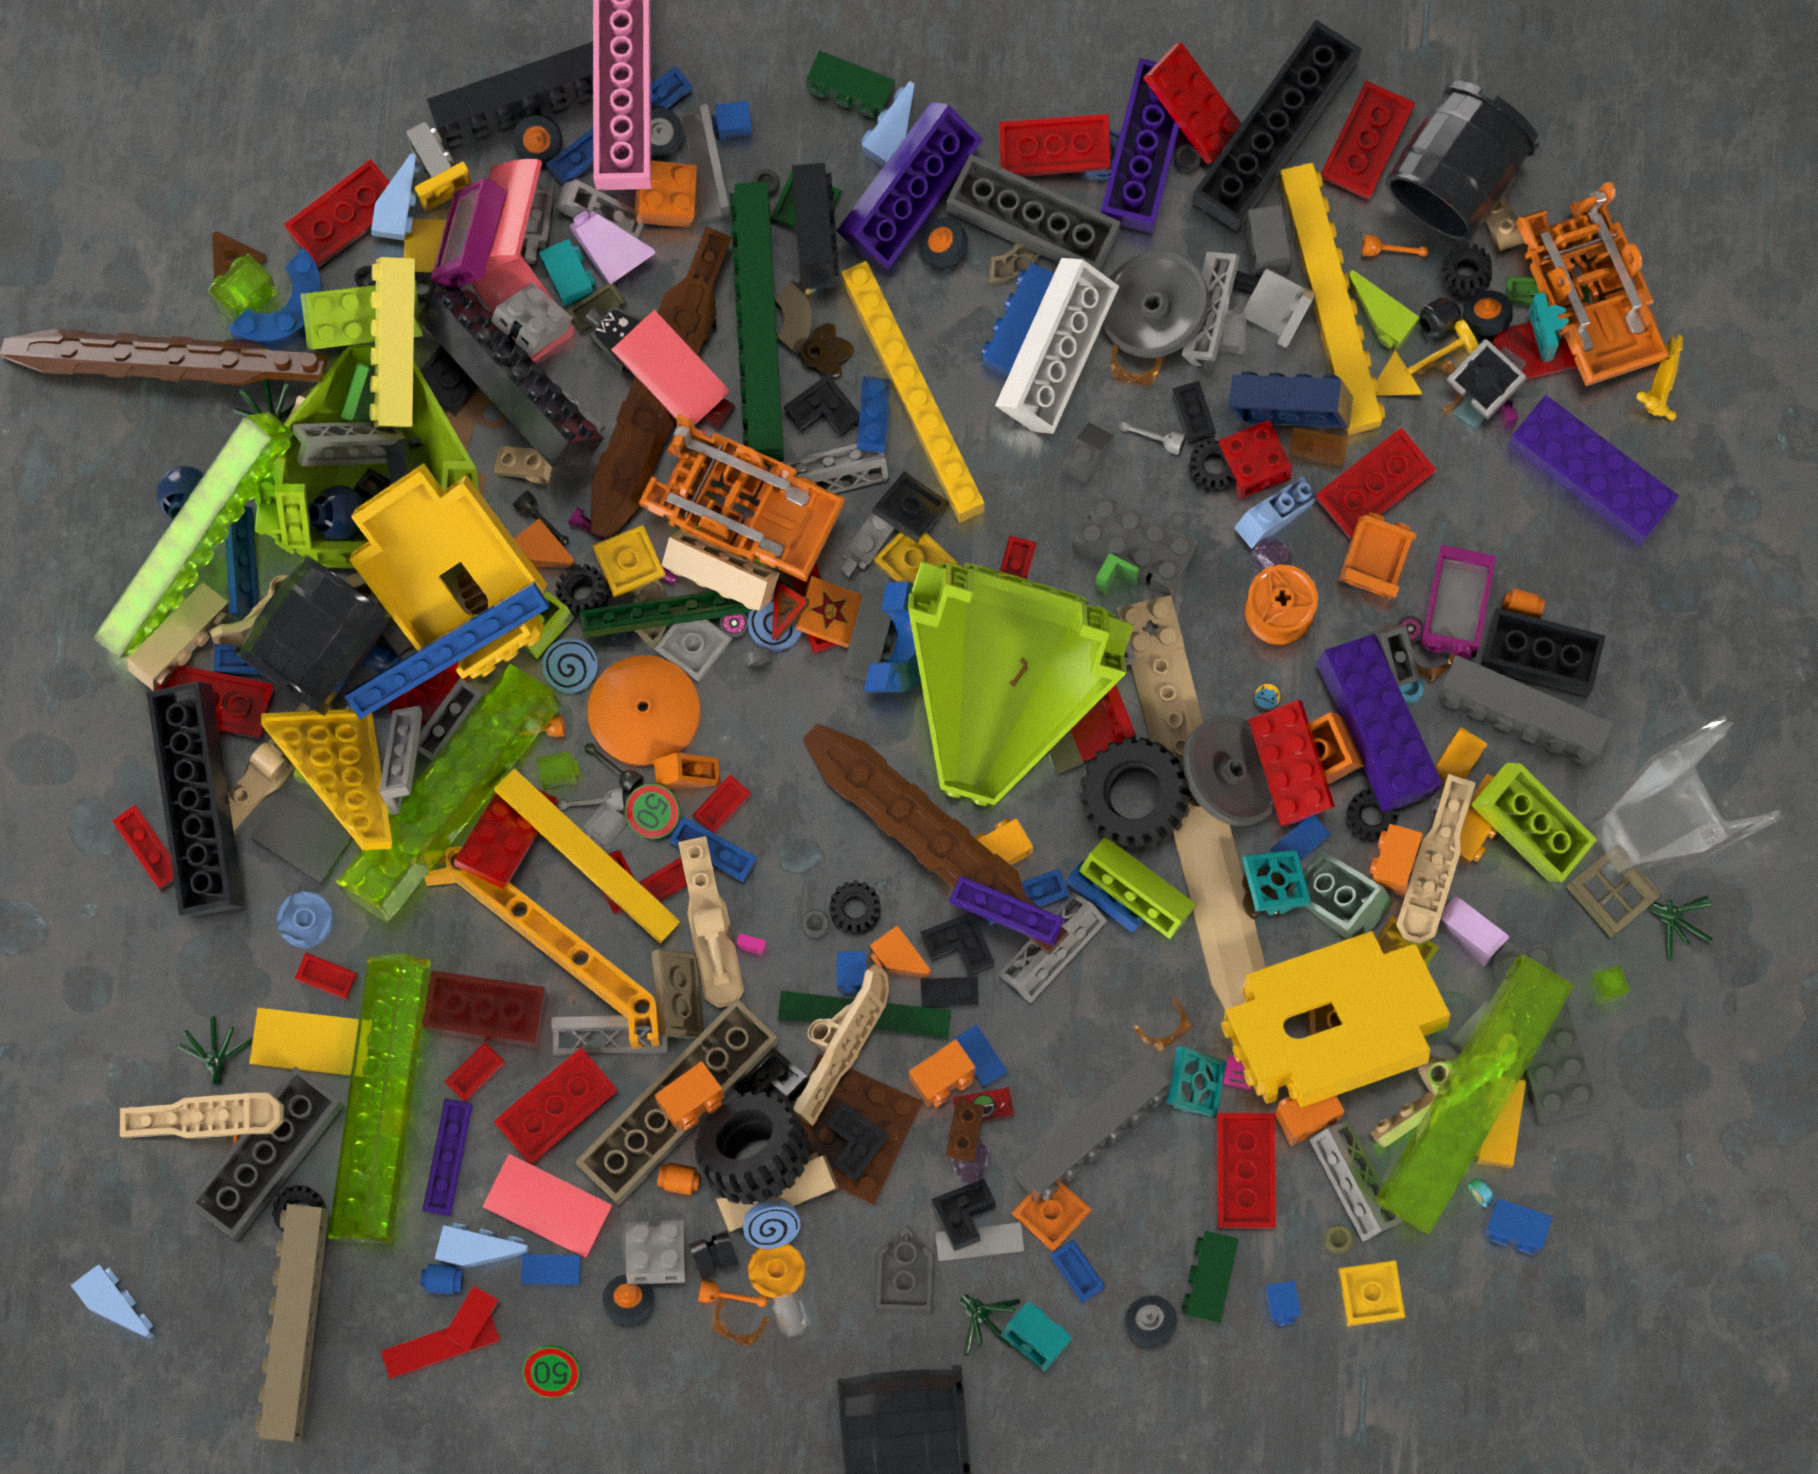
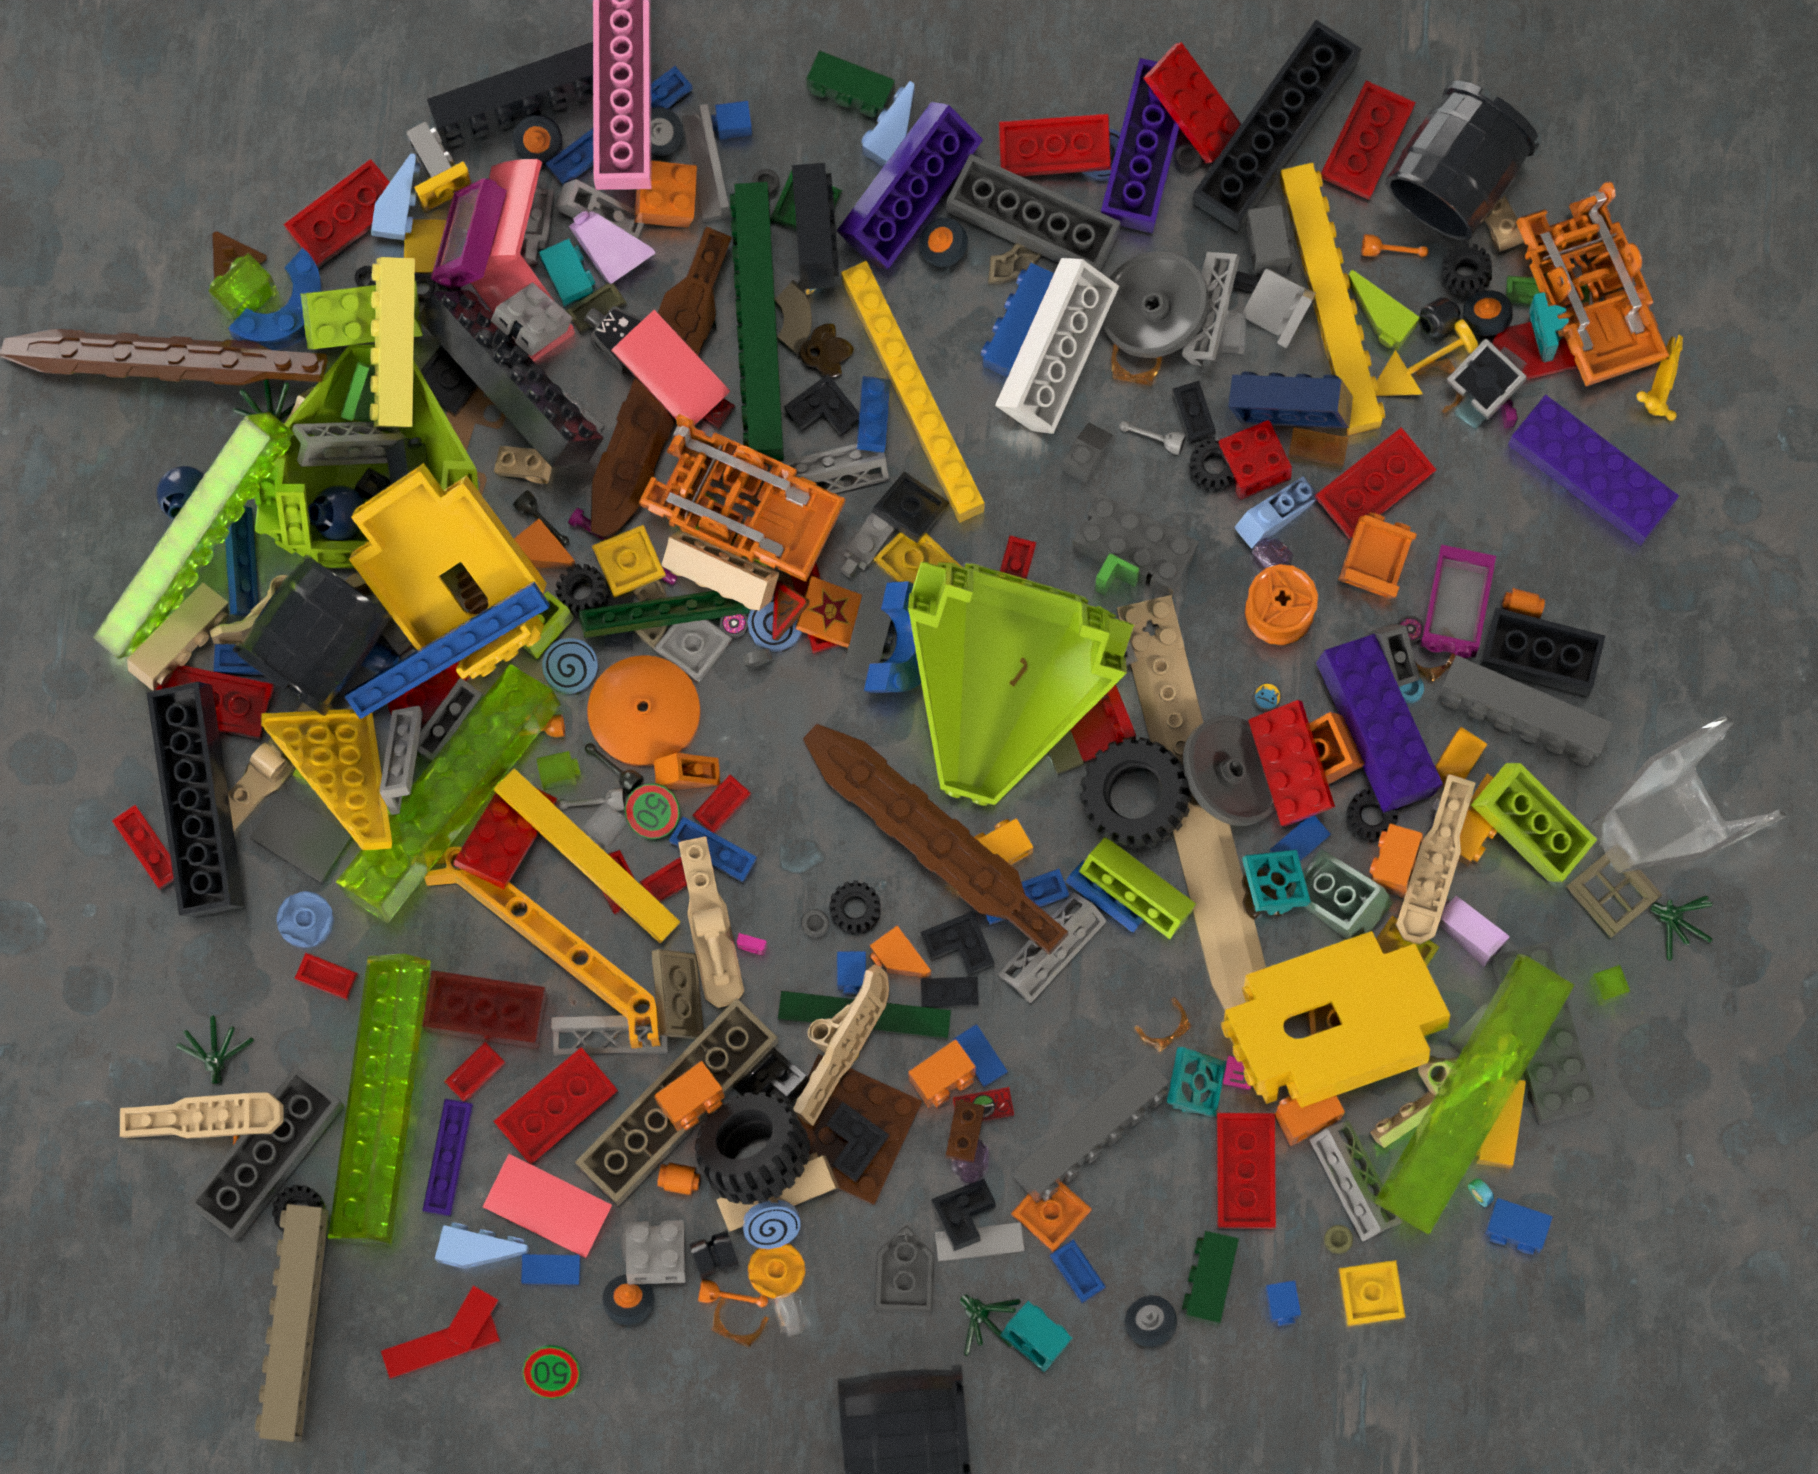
light blue slope [71,1264,154,1339] -> none
yellow tile [249,1008,372,1078] -> none
blue brick [420,1264,463,1295] -> none
dark purple tile [949,876,1065,946] -> none

